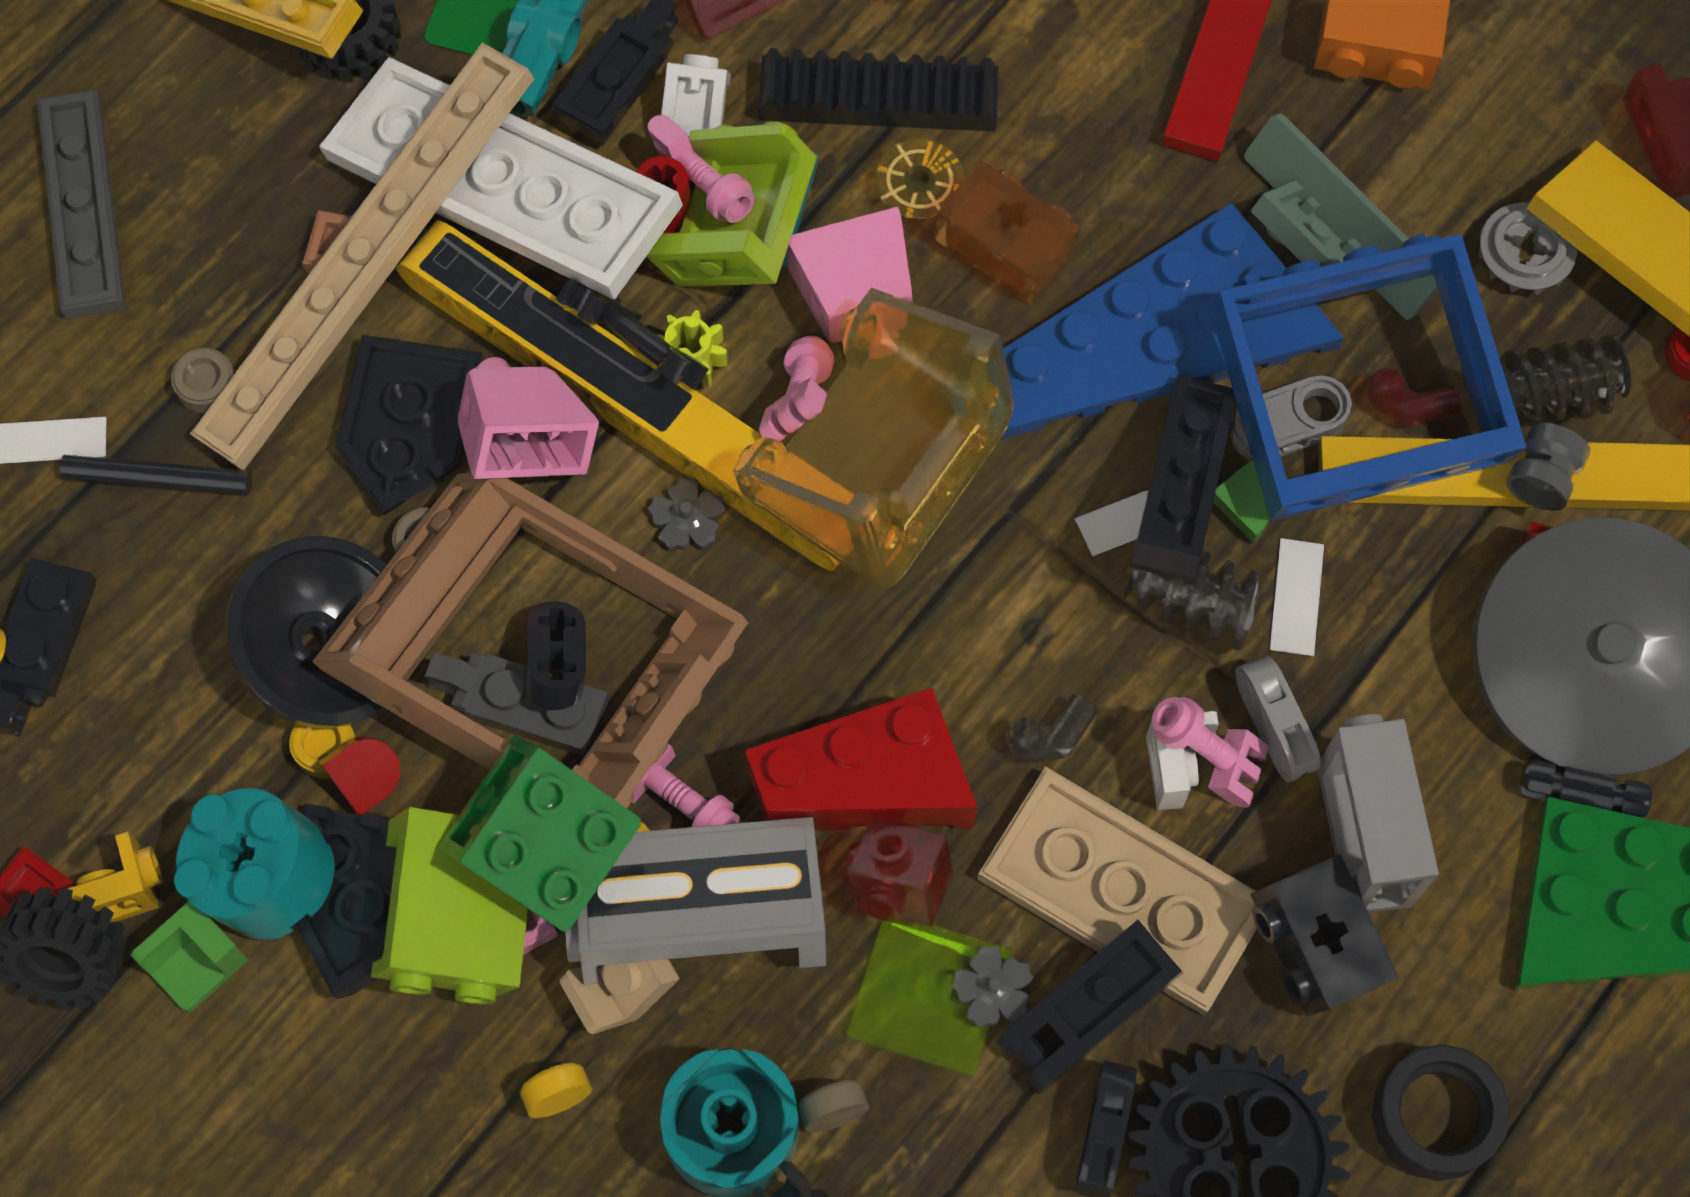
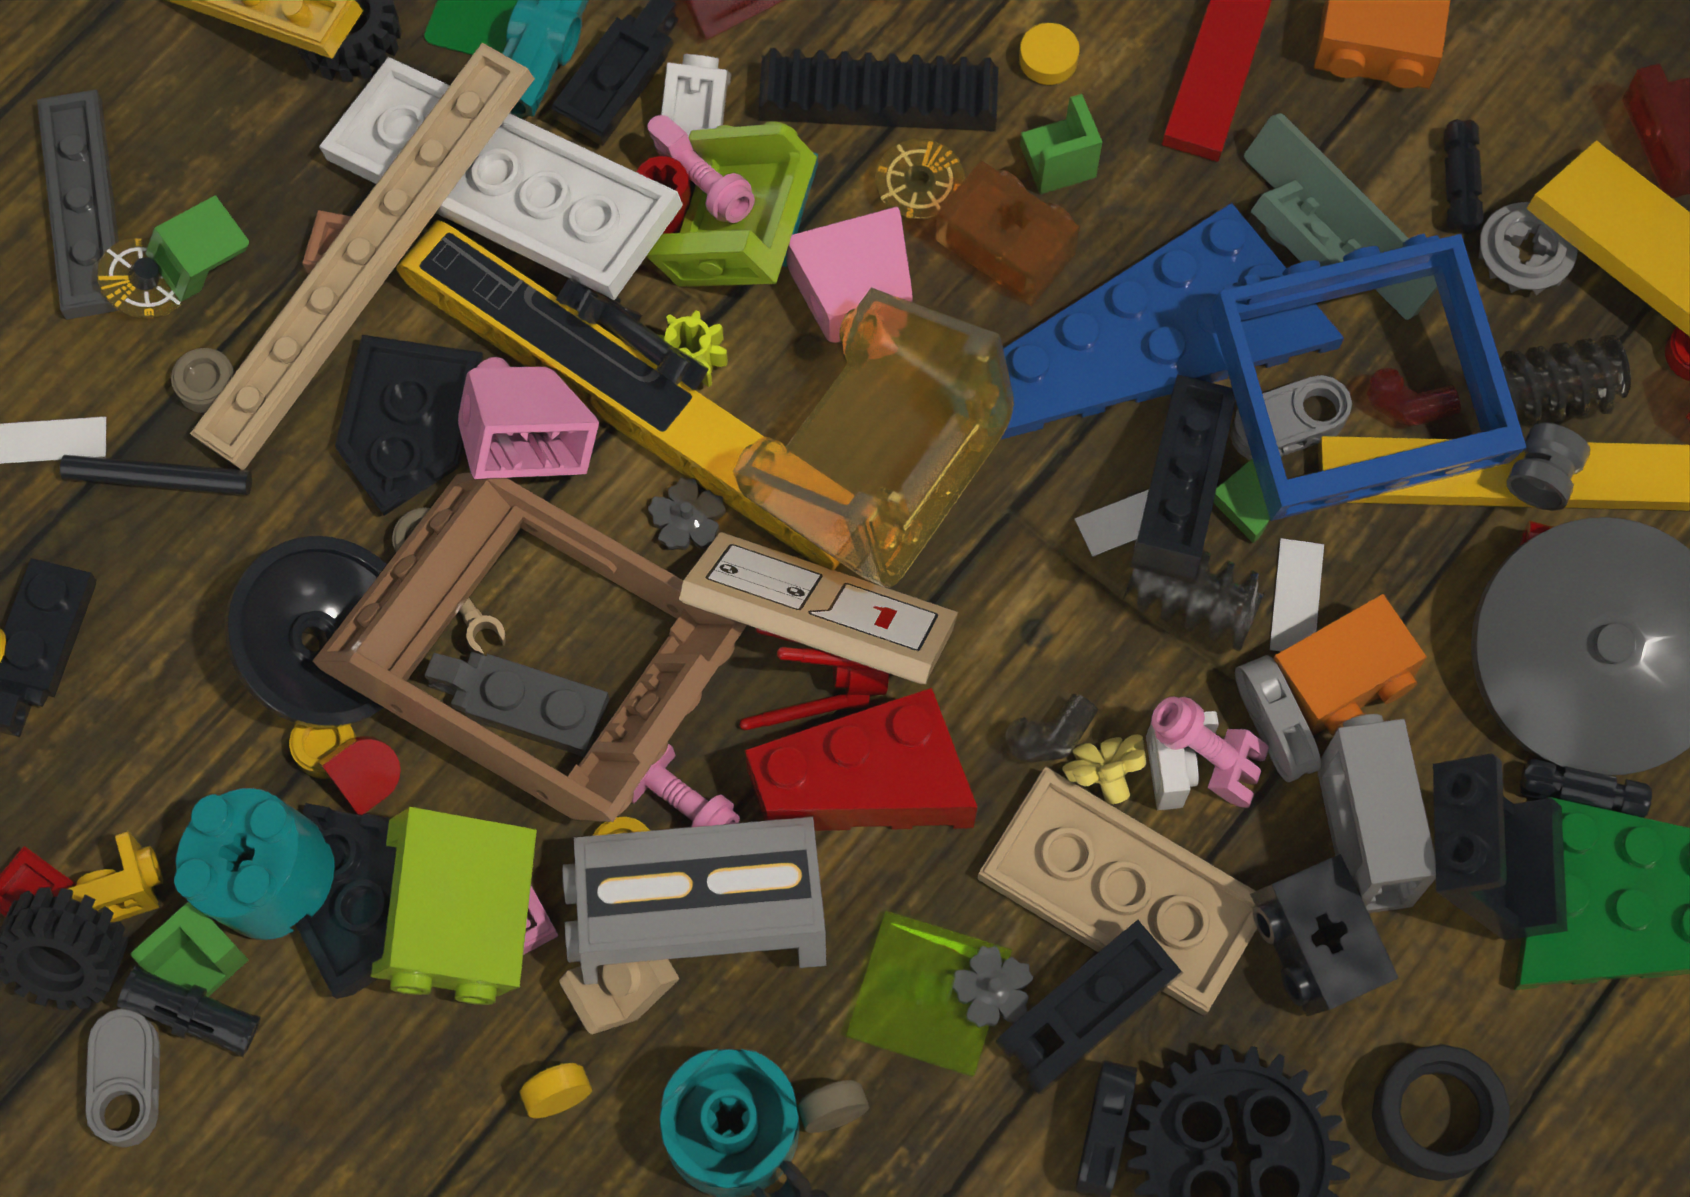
green bracket [437,735,641,932] -> none
black beam [525,601,586,710] -> none
bright pink hinge [759,336,834,446] -> none
clear red brick [845,819,954,927] -> none
none -> light grey piece [86,1009,160,1148]
none -> piece [97,237,183,319]
none -> black pin [117,966,261,1057]
none -> bright green panel [145,195,249,302]
none -> tan hand [459,598,506,655]
none -> tile [679,532,958,684]
none -> red plant [739,628,889,730]
none -> yellow tile [1019,23,1080,85]
none -> bright green panel [1020,94,1102,194]
none -> light yellow plant [1062,734,1146,804]
none -> orange brick [1273,594,1427,736]
none -> black panel [1433,753,1568,940]
none -> black axle [1444,119,1483,233]

